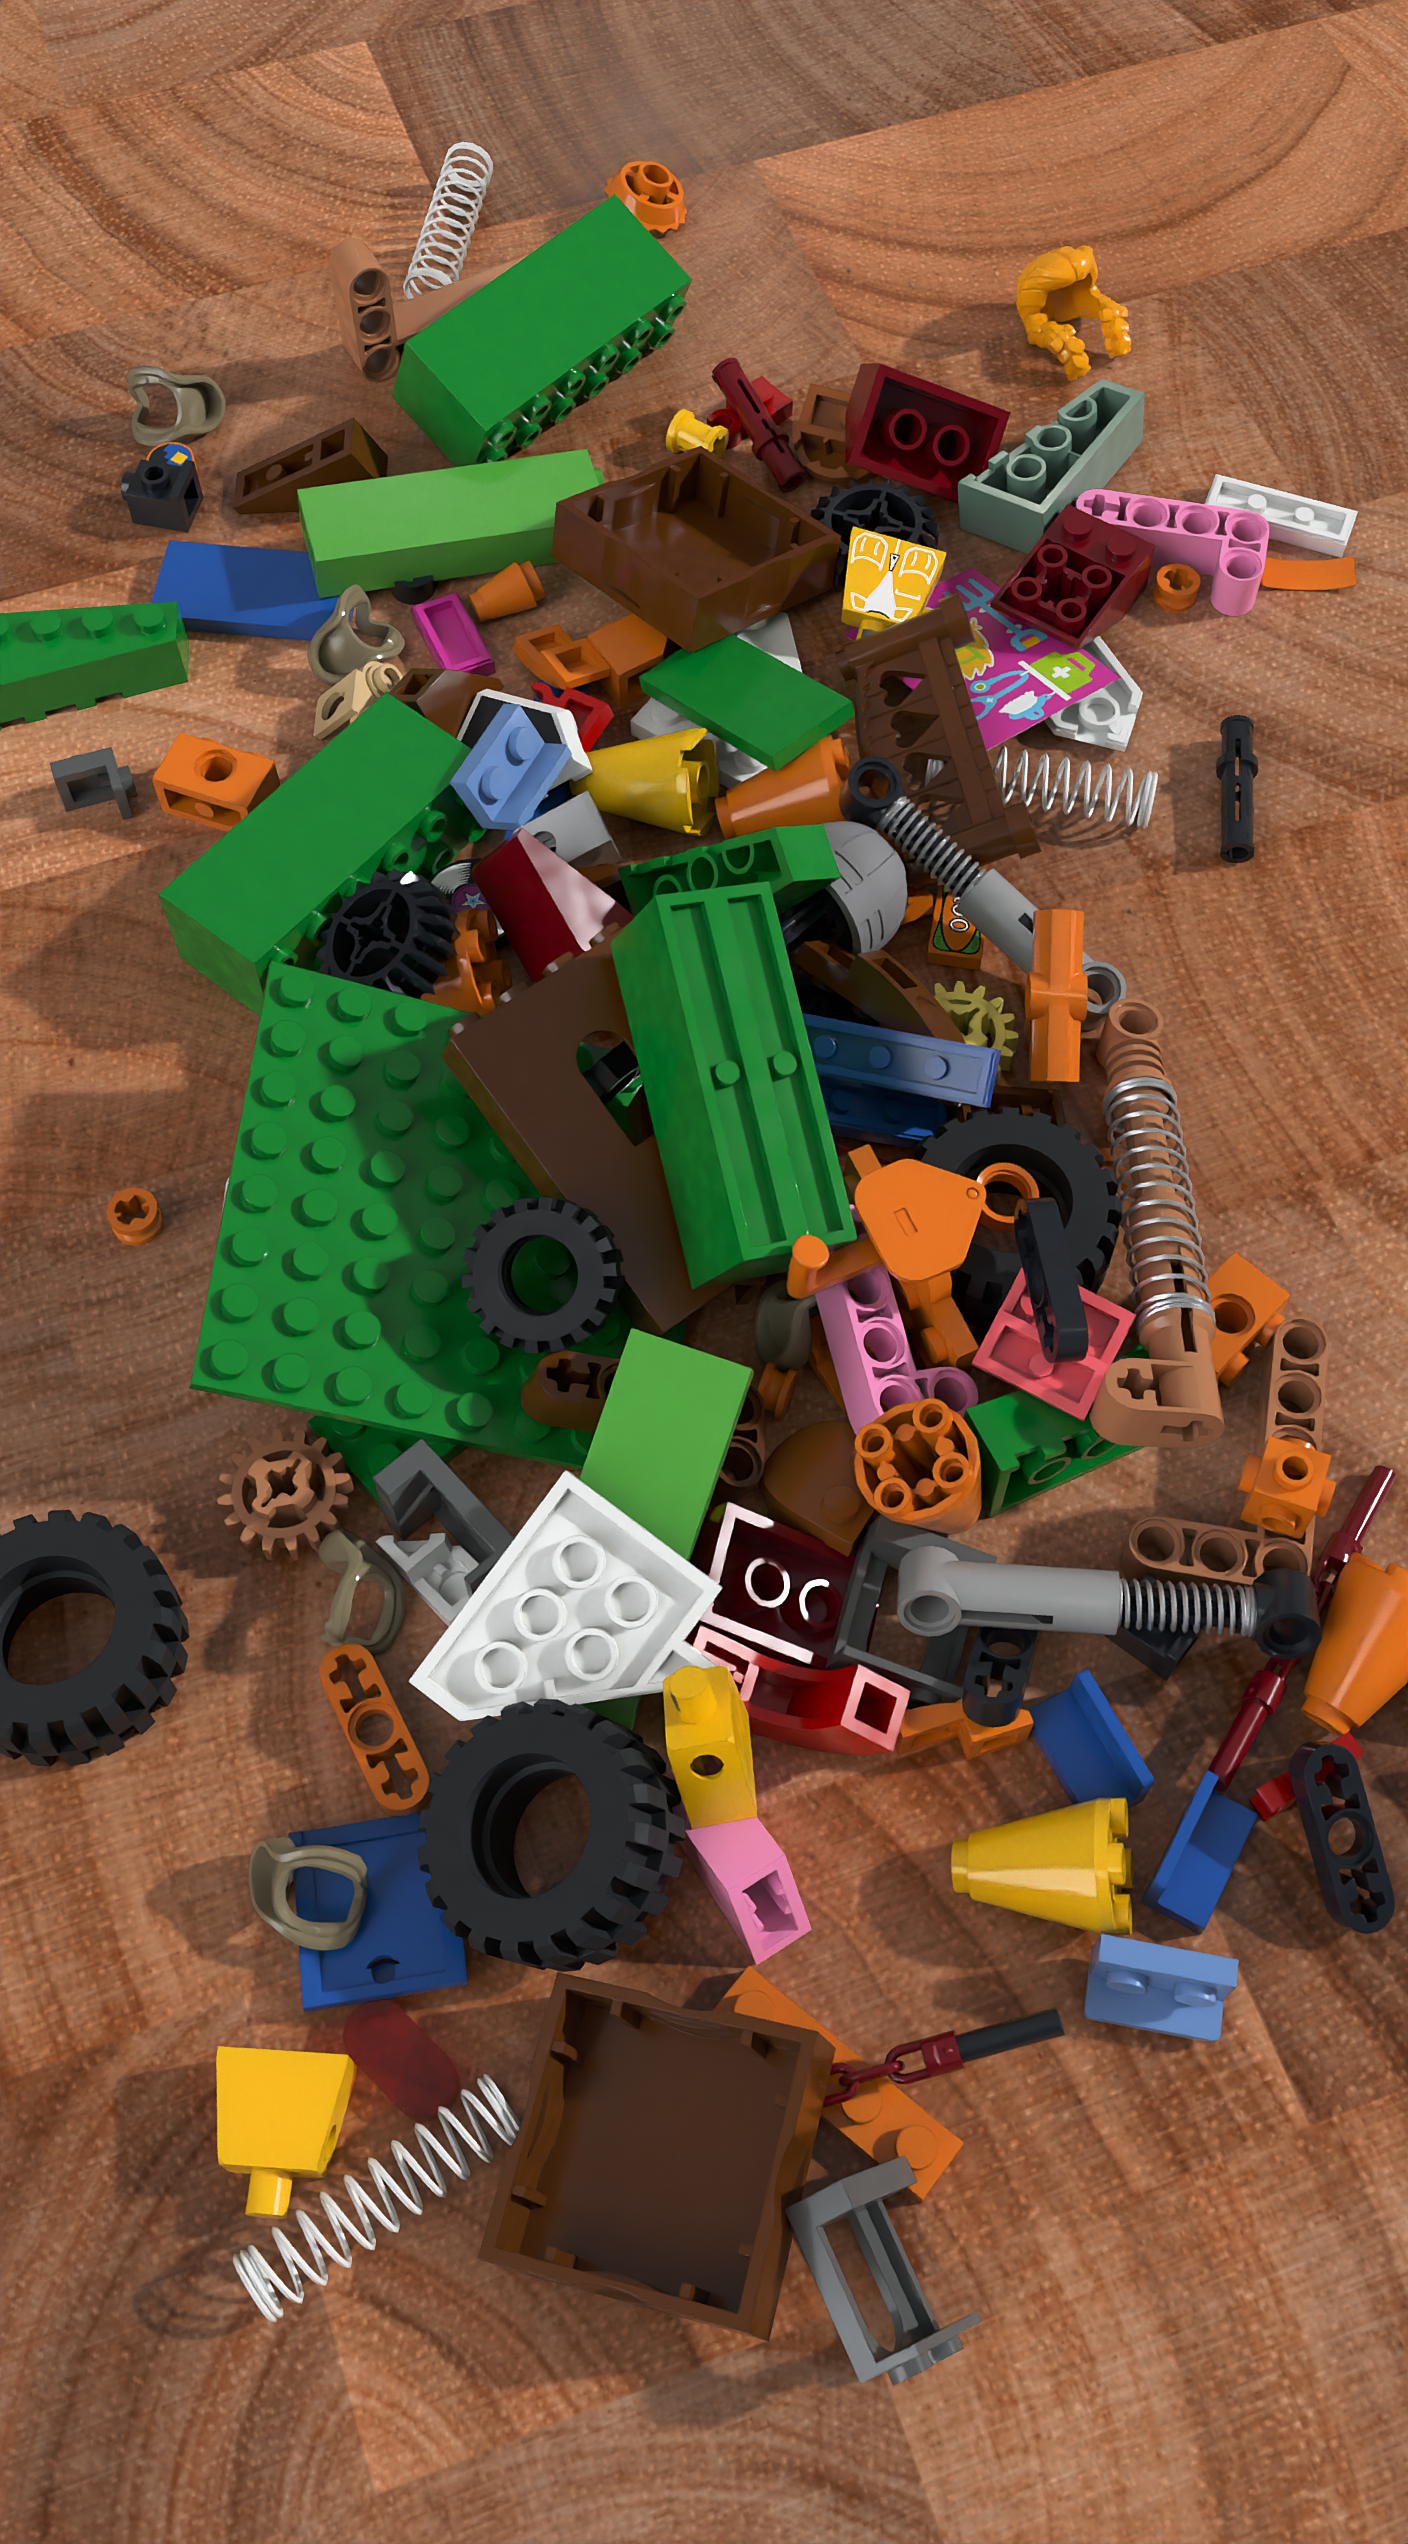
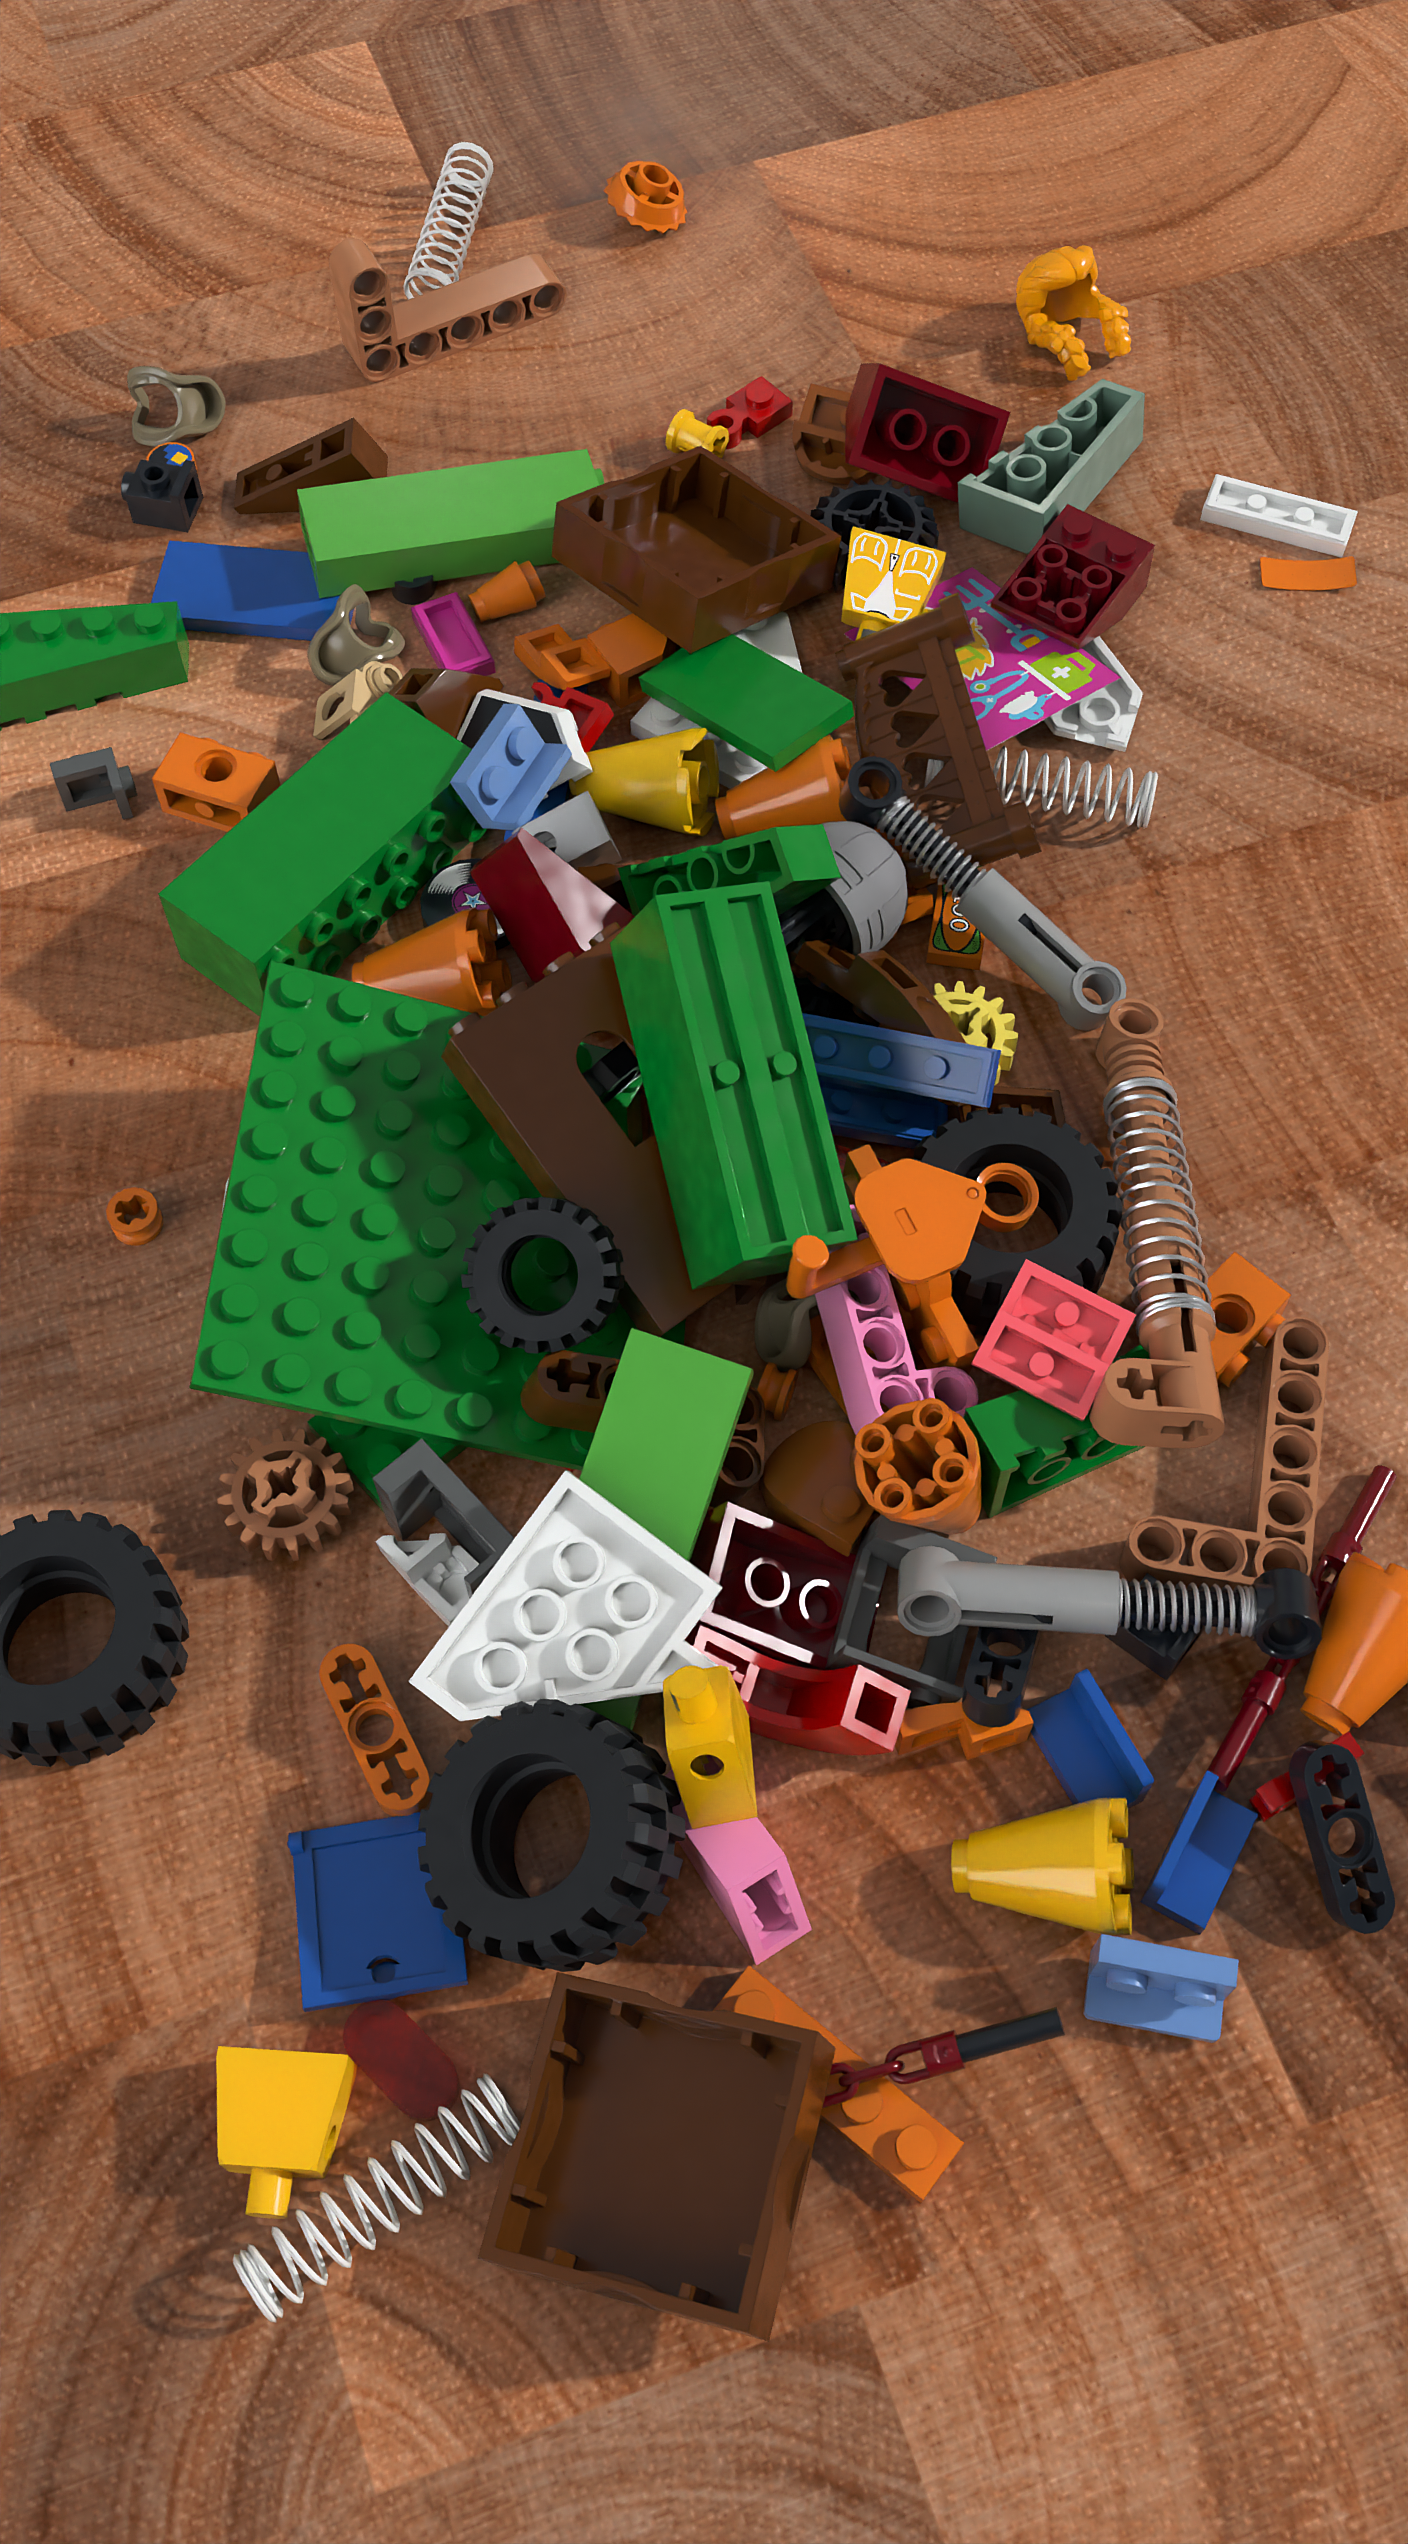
dark tan piece [249,1836,369,1950] -> none
black gear [316,868,461,999] -> none
dark tan piece [318,1528,405,1654] -> none
green brick [392,194,692,467] -> none
dark red pin [711,358,807,493] -> none
dark grey panel [784,2155,982,2386] -> none
black beam [1014,1197,1089,1363] -> none
orange piece [1022,909,1088,1083] -> none
bright pink beam [1075,489,1270,616] -> none
orange bush [1152,563,1201,613] -> none
black pin [1216,715,1258,863] -> none
orange brick [1237,1435,1336,1539] -> none

